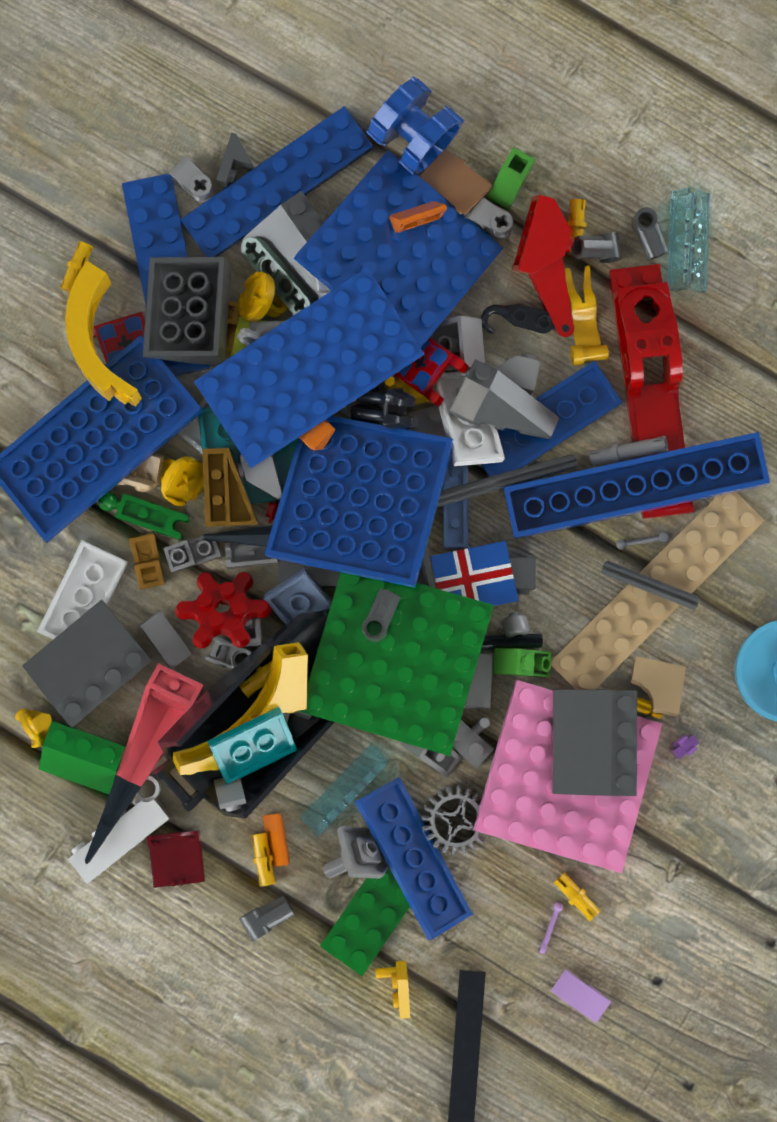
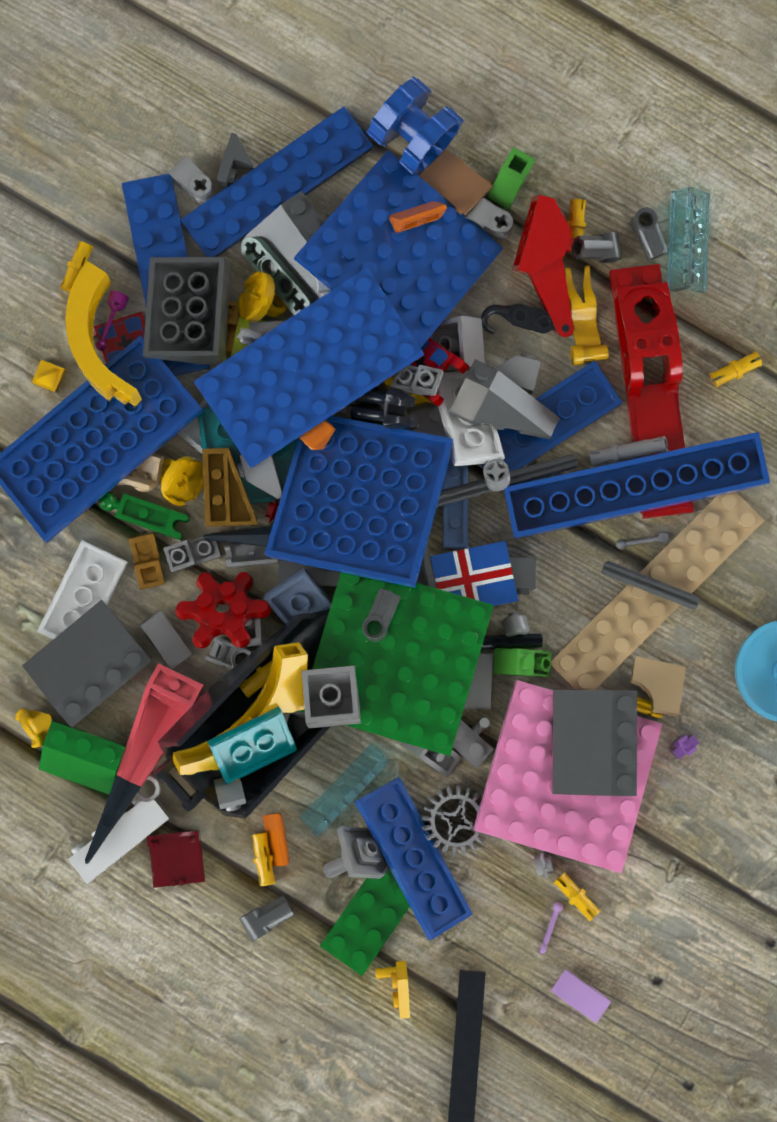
none -> yellow tile [31,360,66,393]
none -> magenta hinge [95,290,129,351]
none -> light grey slope [302,666,361,728]
none -> light grey slope [391,365,444,396]
none -> light grey wheel [483,459,511,491]
none -> light grey plate [534,851,554,878]
none -> yellow pin [710,351,762,388]

